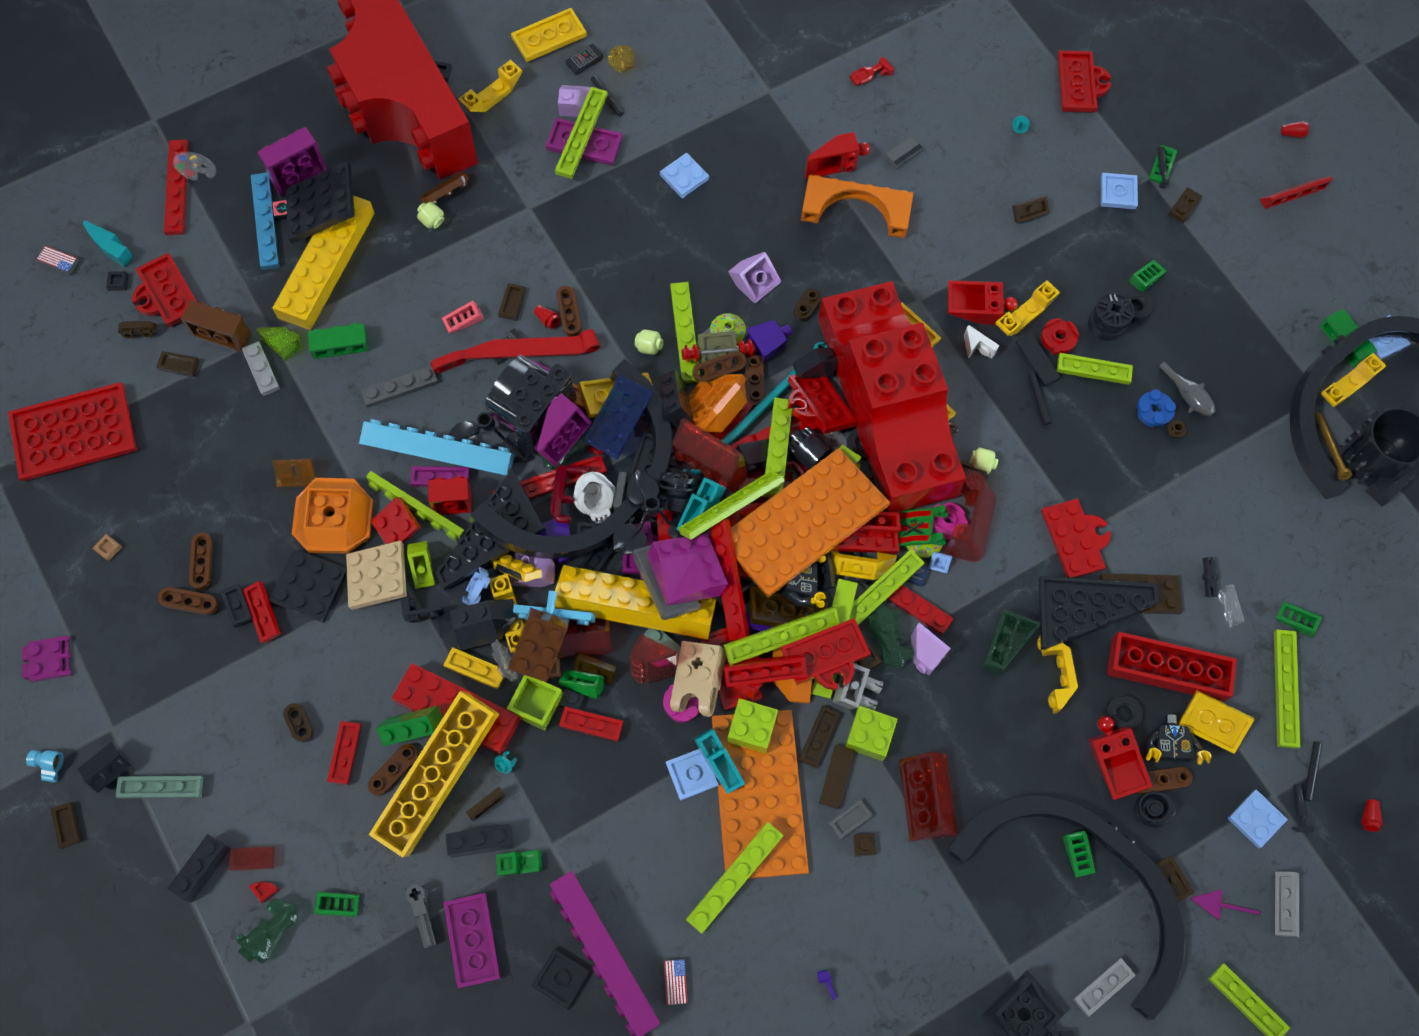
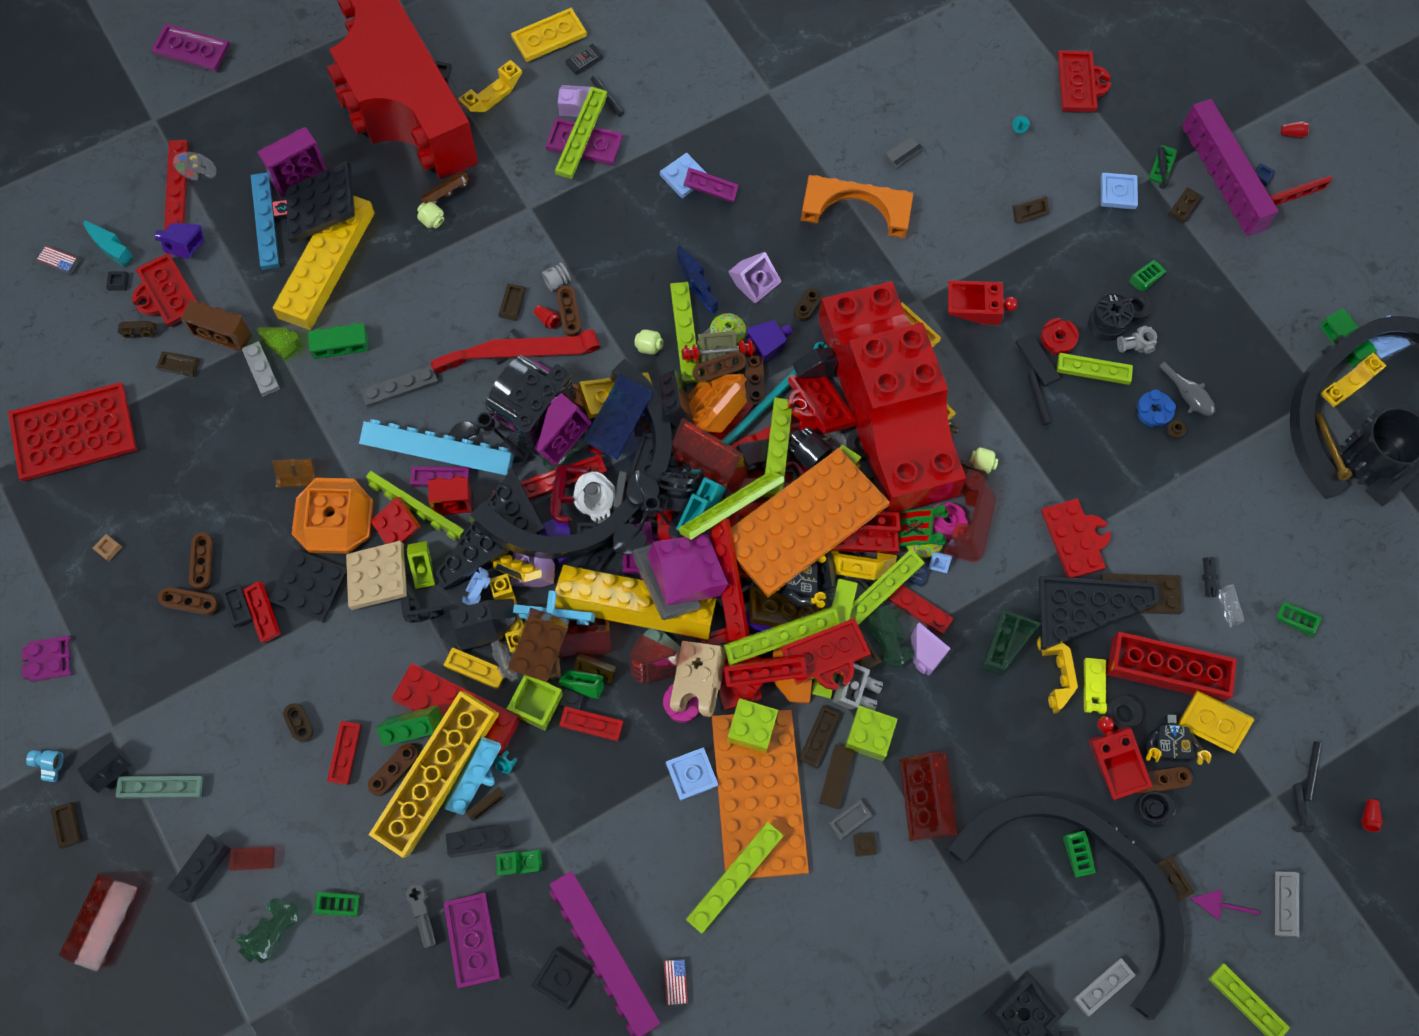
red tile [249,882,280,903] -> none
coral slope [442,301,484,334] -> none
clear yellow brick [608,45,635,72] -> none
teal slope [693,728,745,794] -> none
red slope [805,132,870,179] -> none
dark purple hand [817,970,837,1000] -> none
red piece [849,57,894,86] -> none
white slope [964,325,999,359] -> none
yellow slope [995,280,1060,336] -> none
light blue plate [1227,790,1288,849] -> none
lime plate [1274,629,1300,749] -> none
none -> slope [59,873,137,971]
none -> magenta plate [151,23,230,72]
none -> dark purple torso [155,223,204,259]
none -> medium azure plate [444,737,501,815]
none -> light grey piece [541,263,571,292]
none -> clear blue slope [677,245,718,314]
none -> magenta plate [683,167,738,203]
none -> neon yellow plate [1084,658,1107,714]
none -> light grey connector [1117,326,1157,354]
none -> magenta brick [1182,99,1279,237]
none -> dark blue tile [1255,163,1275,187]

